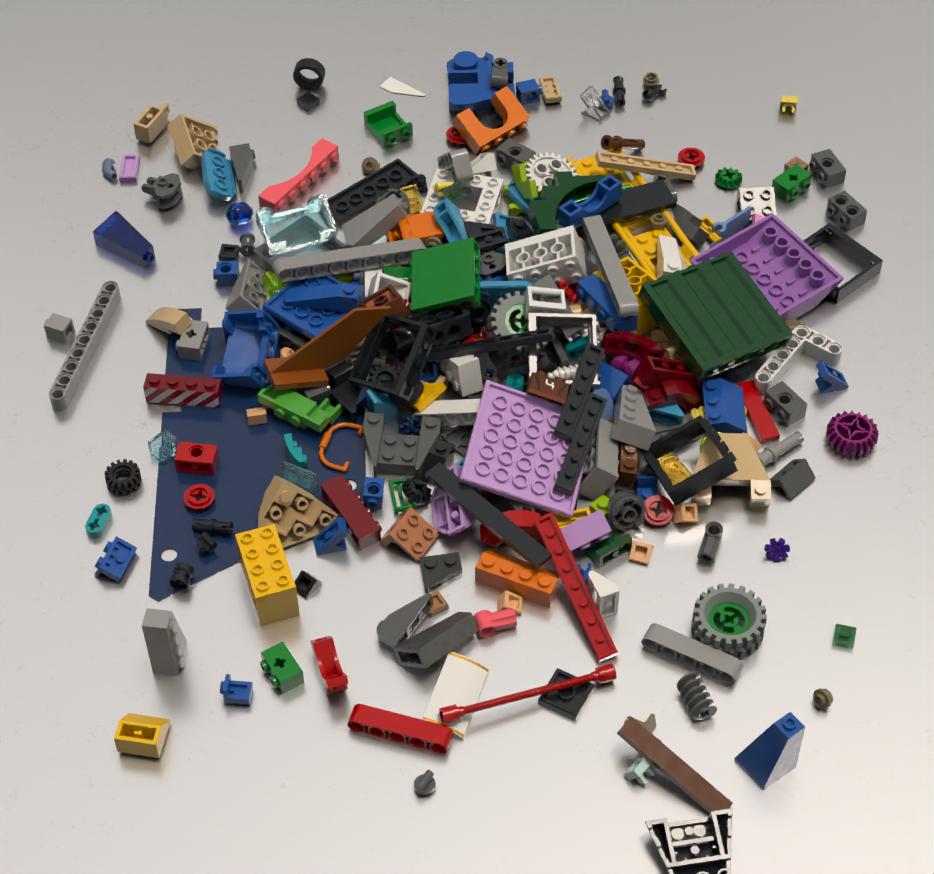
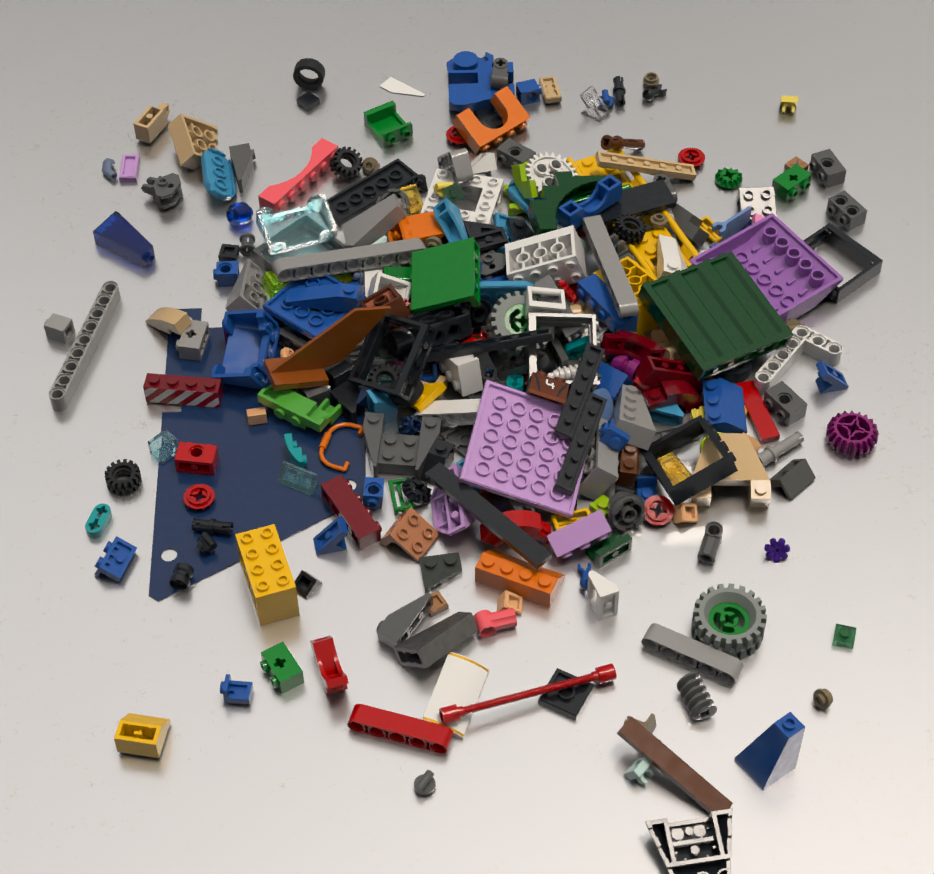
light grey wedge [142,608,187,675] -> none
tan brick [258,475,338,548] -> none
red tile [534,512,619,662] -> none
light nougat slope [628,540,654,565] -> none
none -> black tyre [330,146,363,180]
none -> blue bracket [599,418,630,453]
none -> black tyre [612,213,647,245]

